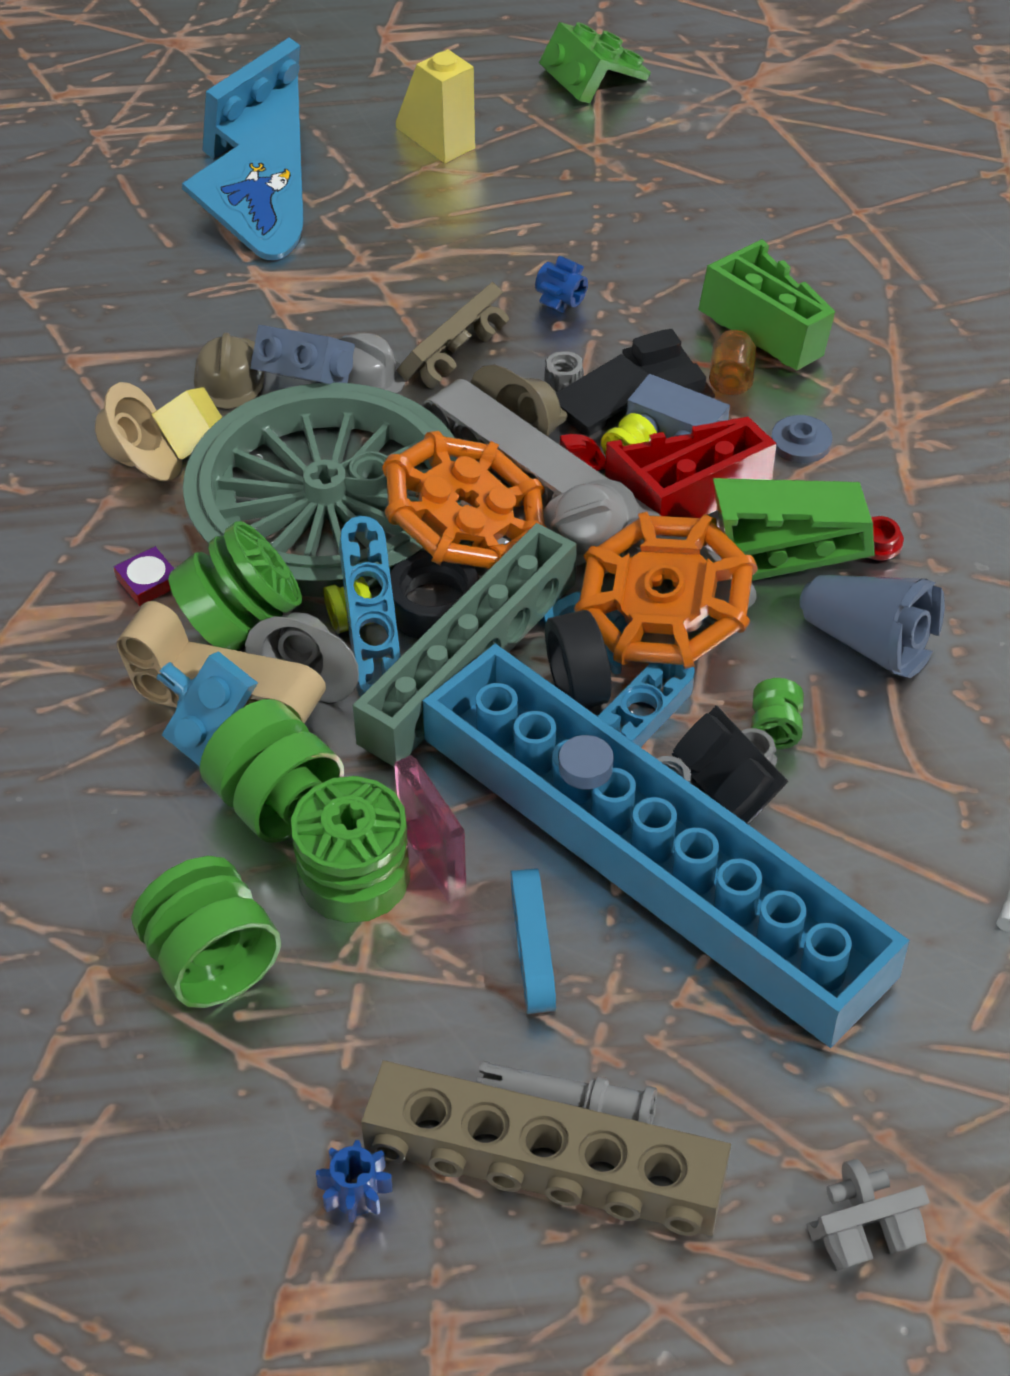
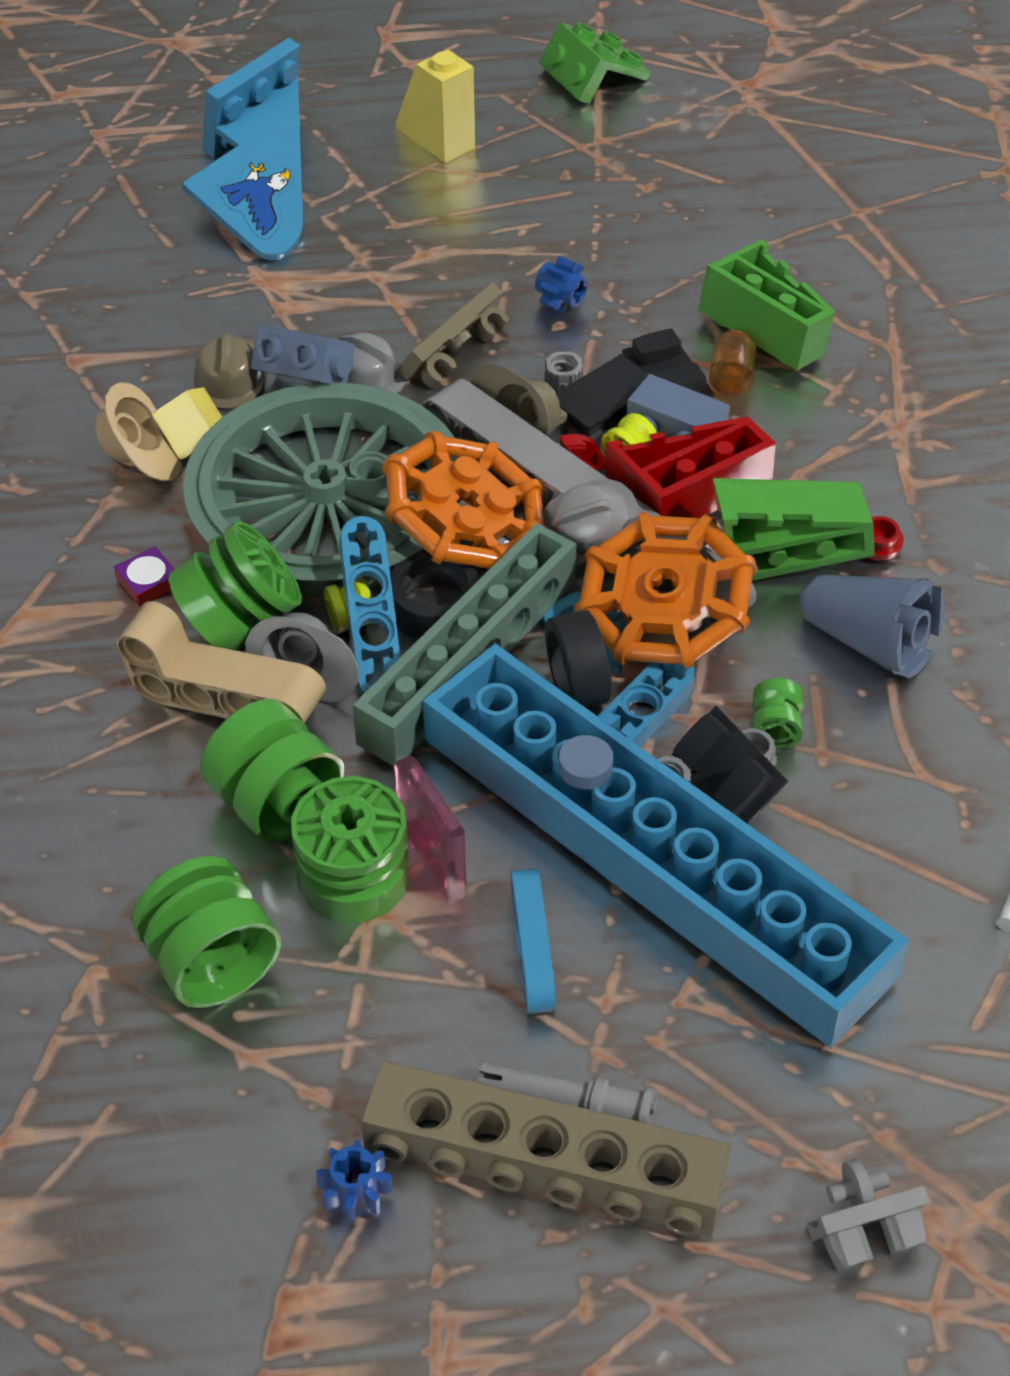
dark azure plate [156,651,258,766] -> none
sand blue piece [771,415,832,463] -> none

